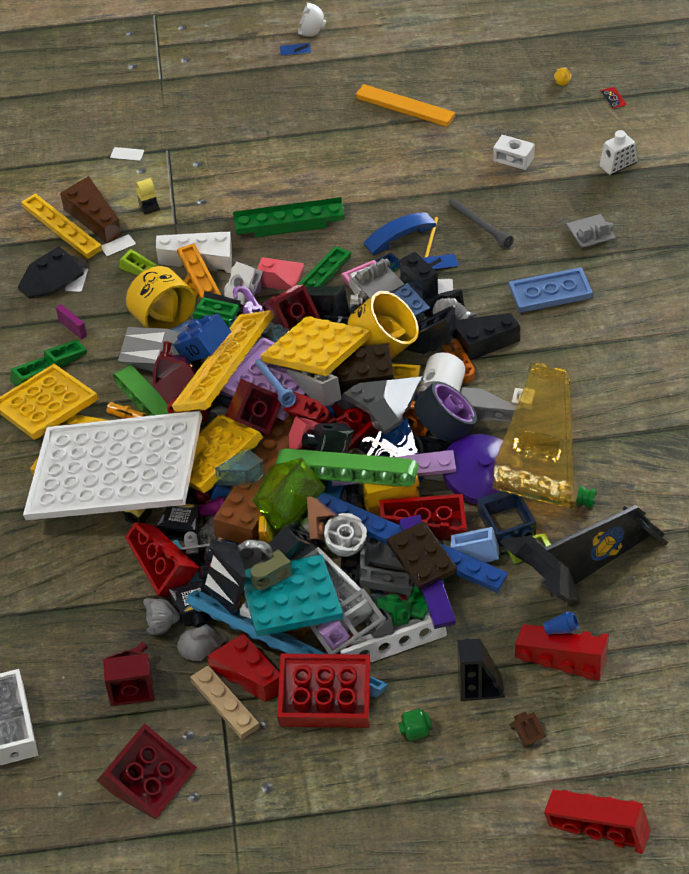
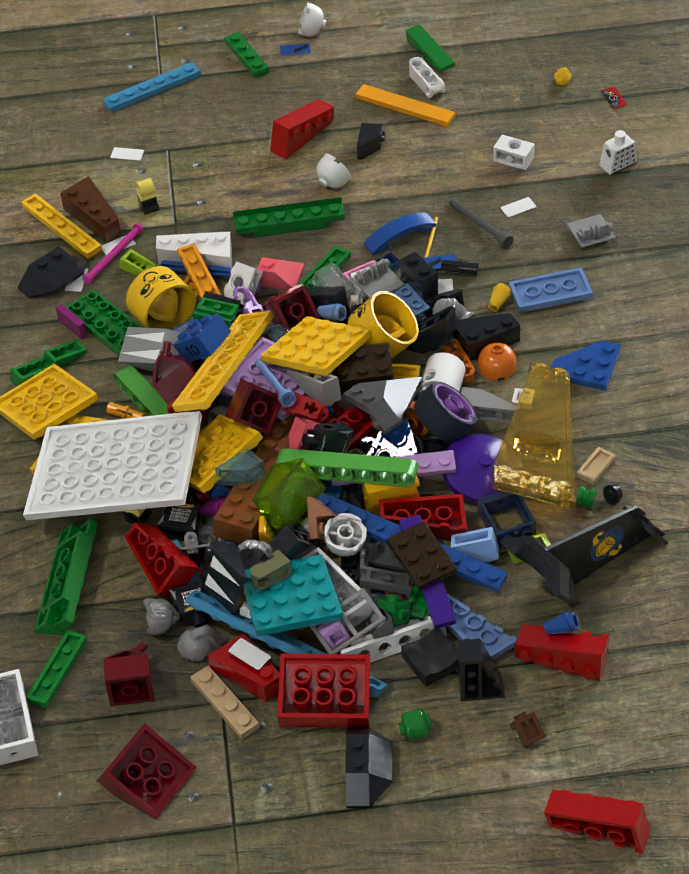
none -> green plate [26,630,87,709]
none -> green slope [34,518,98,635]
none -> green plate [66,289,142,368]
none -> dark pink bar [82,223,144,285]
none -> dark azure plate [103,62,201,113]
none -> blue axle [161,260,232,278]
none -> green plate [224,32,269,78]
none -> white sticker [228,638,271,670]
none -> red wedge [270,99,334,160]
none -> clear brick [311,262,356,301]
none -> white cylinder [316,153,351,189]
none -> medium blue cone [317,303,347,323]
none -> black wedge [345,727,393,809]
none -> black slope [357,123,386,160]
none -> black brick [401,628,458,687]
none -> green slope [405,24,455,72]
none -> white piece [409,57,446,98]
none -> black axle [441,260,479,275]
none -> medium blue wing [447,594,517,660]
none -> orange cylinder [478,343,517,381]
none -> yellow cone [488,283,511,312]
none -> white sticker [501,197,536,217]
none -> blue plate [548,341,621,391]
none -> tan tile [576,447,616,485]
none -> black plate [603,484,623,505]

